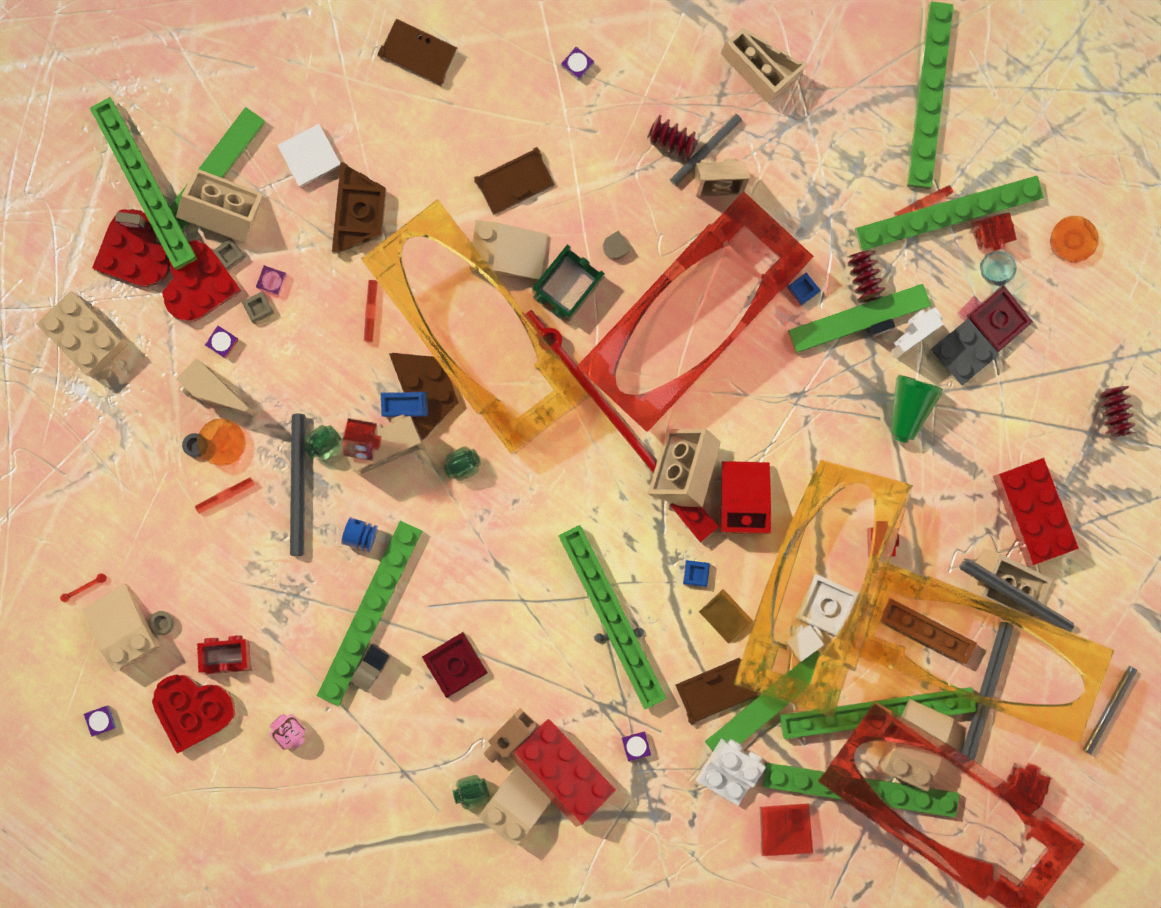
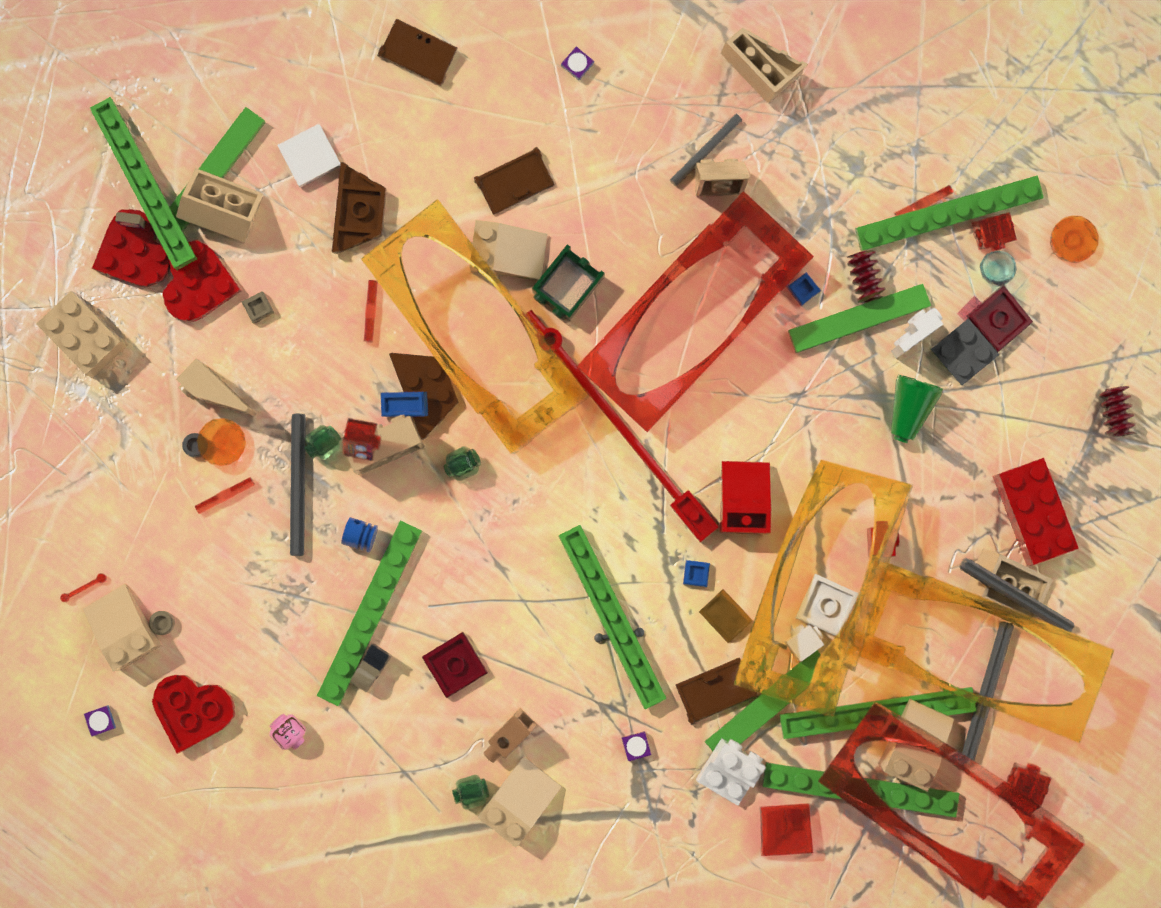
red window [197,635,252,675] -> none
tile [205,325,239,359] -> none
dark tan tile [213,238,246,271] -> none
clear pink tile [256,265,287,296] -> none
red brick [509,718,616,827] -> none
dark tan tile [603,230,631,260] -> none
dark red piece [647,114,700,161] -> none
tan slope [648,428,721,507] -> none
black tile [867,319,896,338] -> none
dark orange plate [878,598,977,664] -> none
bright green plate [907,1,954,189] -> none
dark grey bar [1083,666,1138,755] -> none

